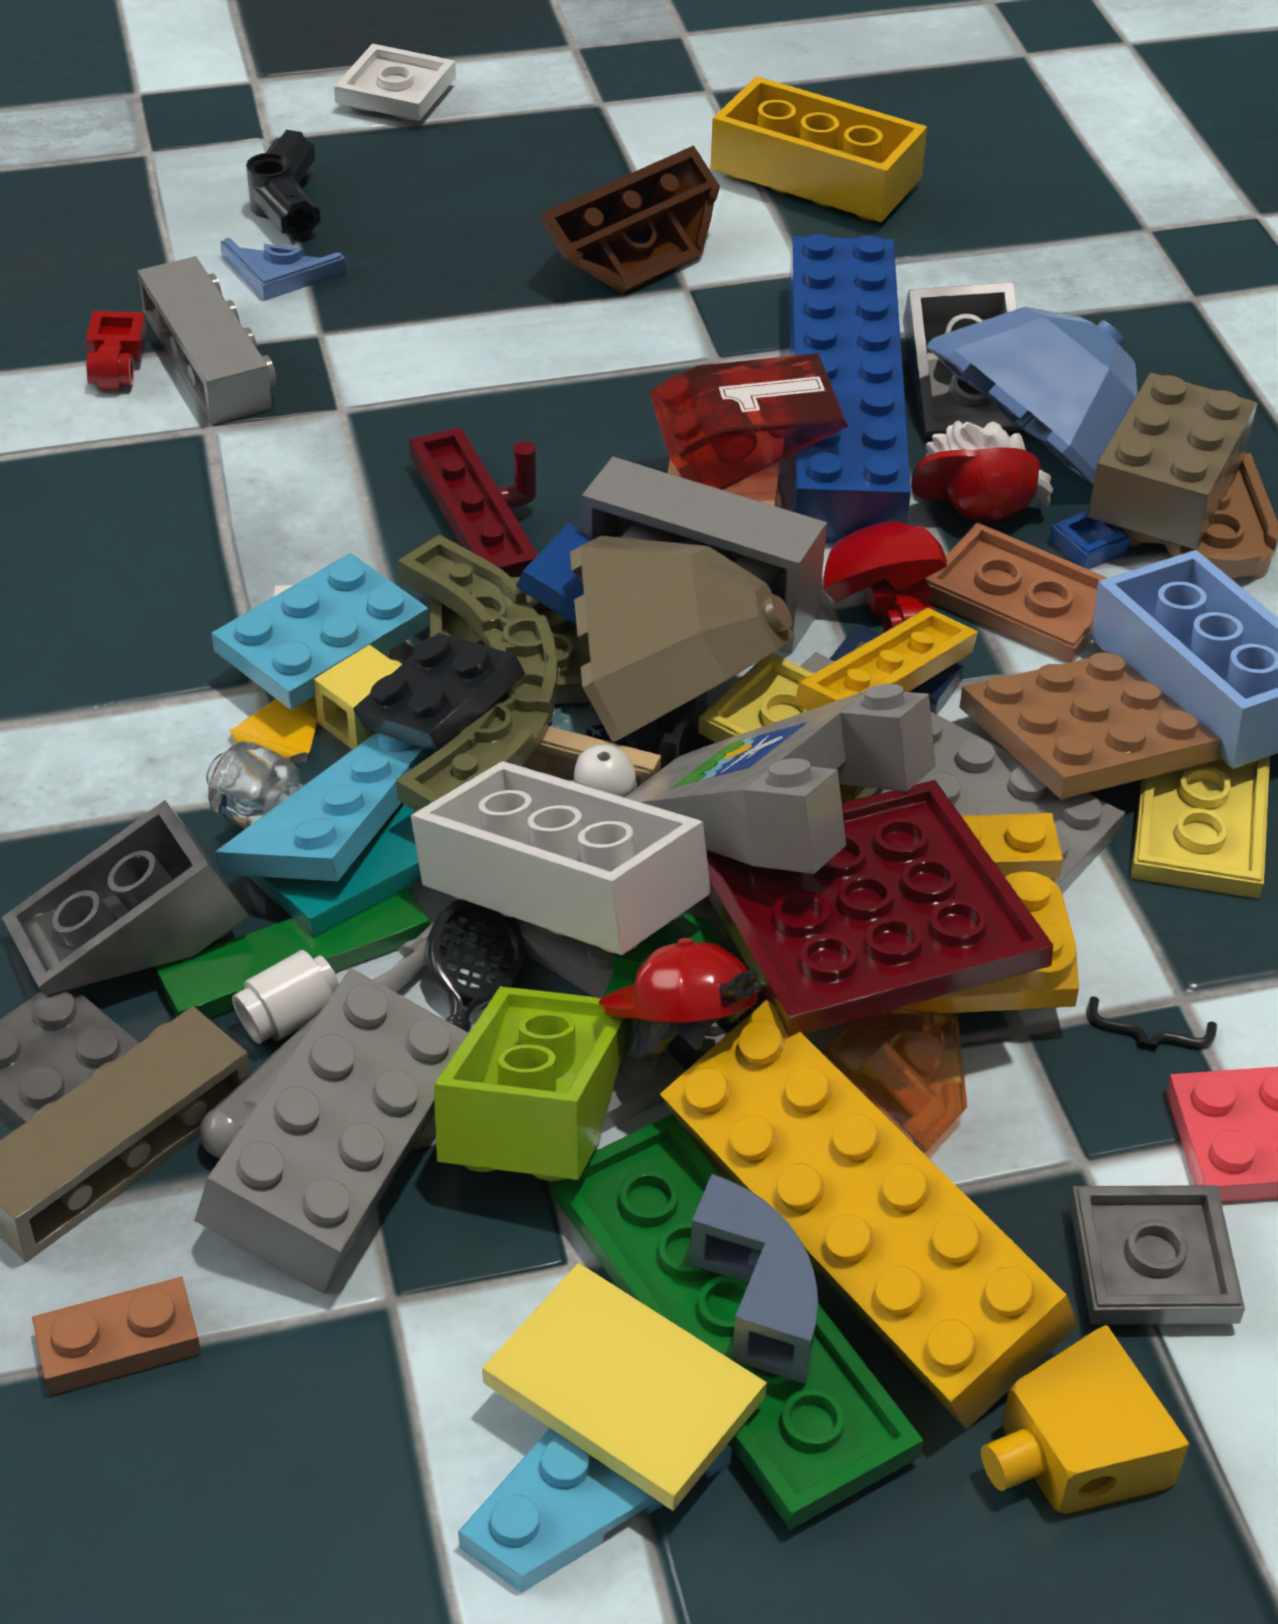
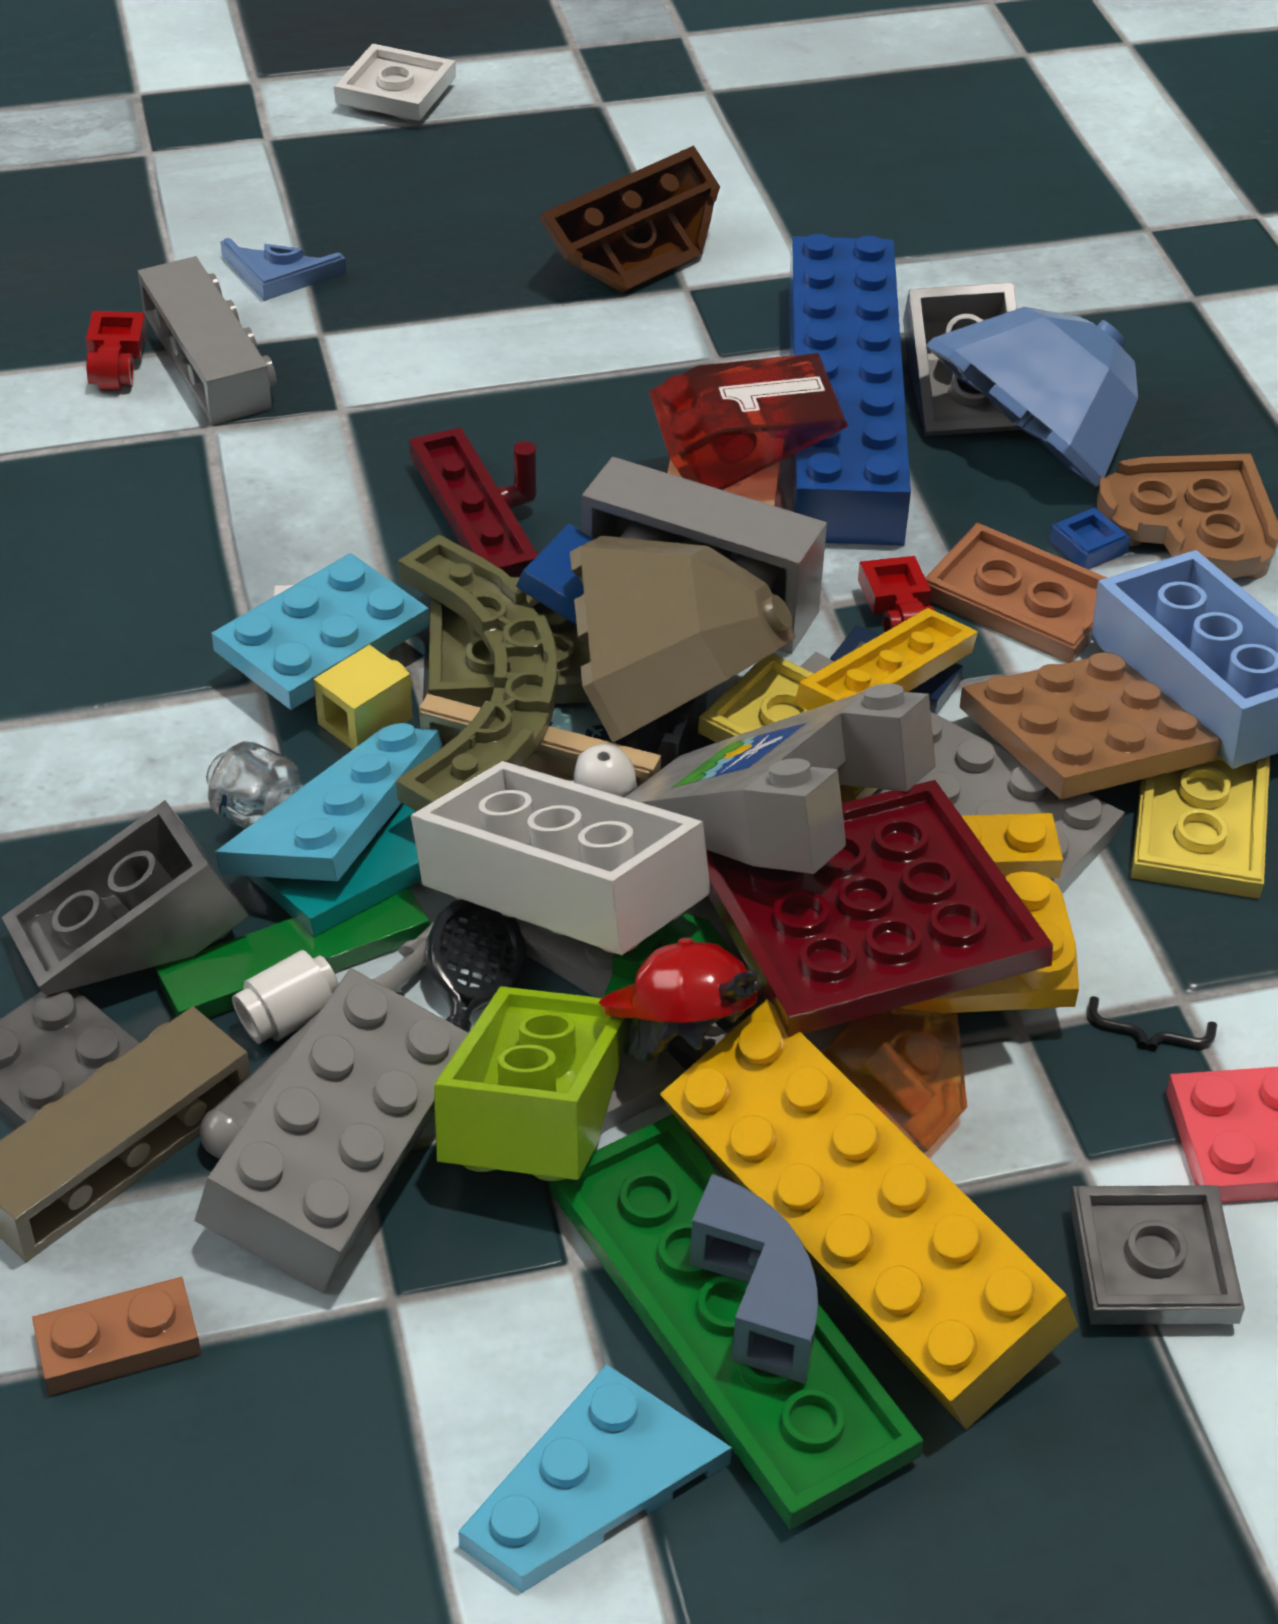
yellow sticker [229,696,318,763] -> none
black piece [246,129,321,241] -> none
black plate [353,633,525,752] -> none
light yellow tile [482,1263,767,1511] -> none
yellow brick [710,76,928,222] -> none
red brick [823,521,947,603] -> none
red hair [911,421,1053,522] -> none
yellow torso [981,1325,1189,1514] -> none
dark tan brick [1088,372,1257,550] -> none

